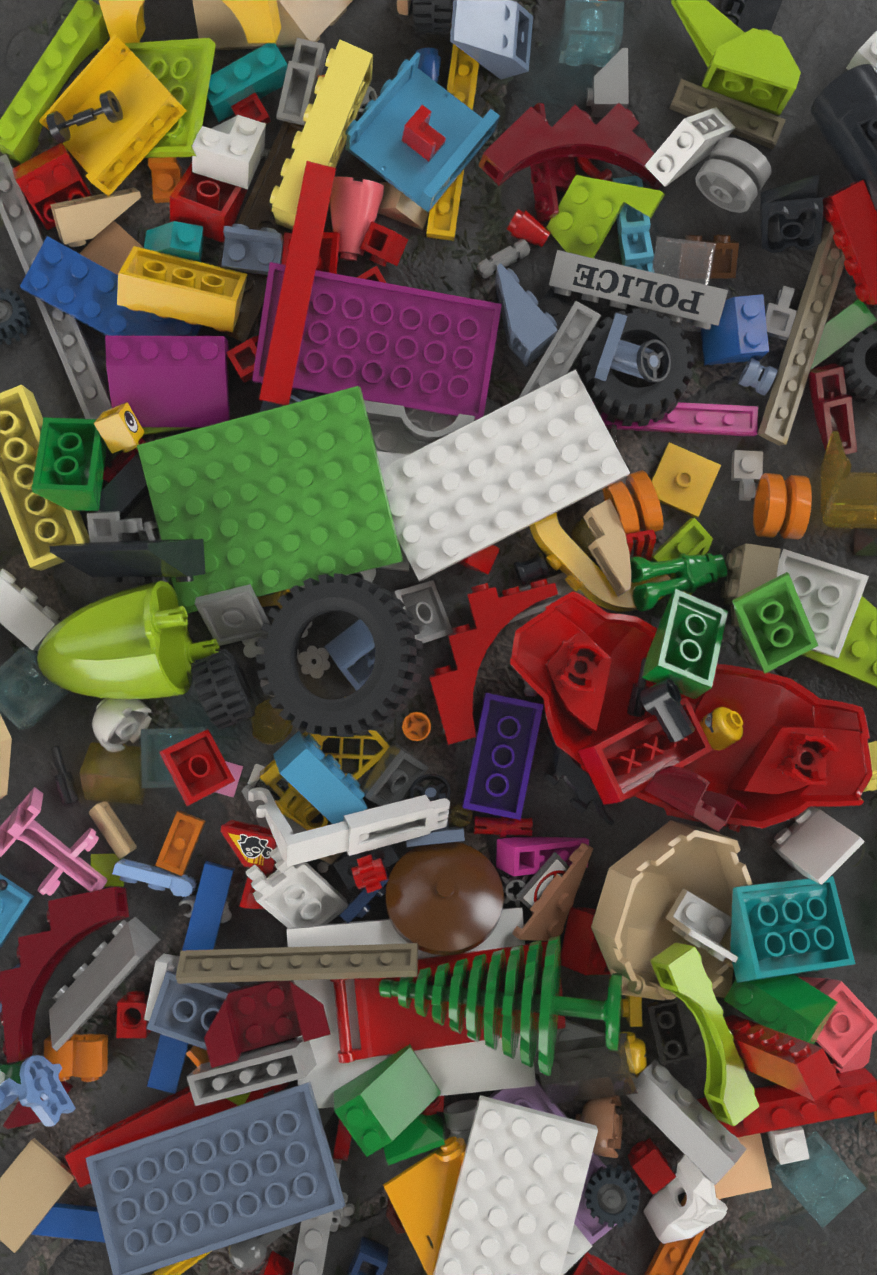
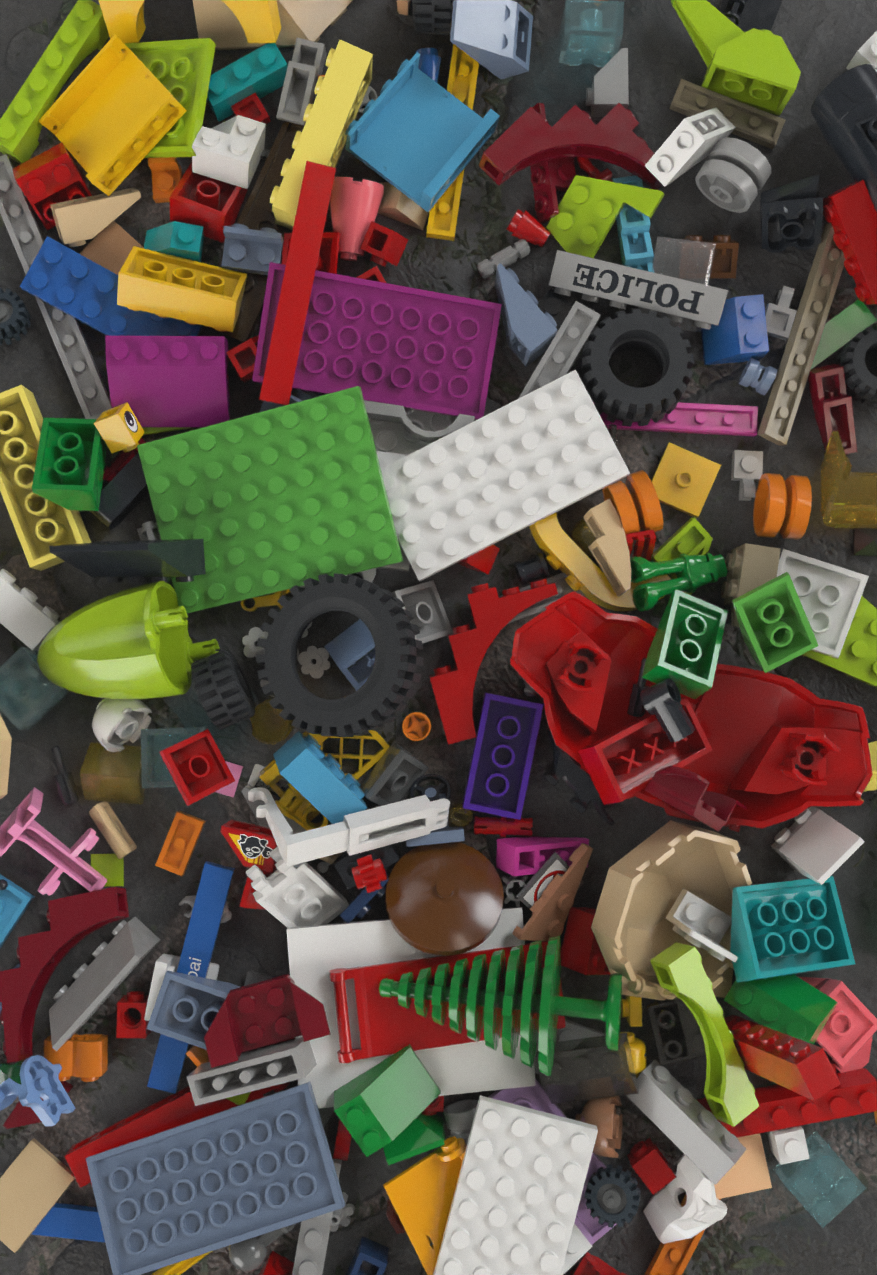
black wheel [46,90,123,143] -> none
light grey plate [87,511,143,543] -> none
light blue hinge [112,858,197,898] -> none
dark tan plate [175,943,418,984] -> none
light grey tile [195,584,270,646] -> none
red panel [402,105,446,162] -> none
sand blue piece [595,313,671,383] -> none
yellow head [699,707,743,750] -> none

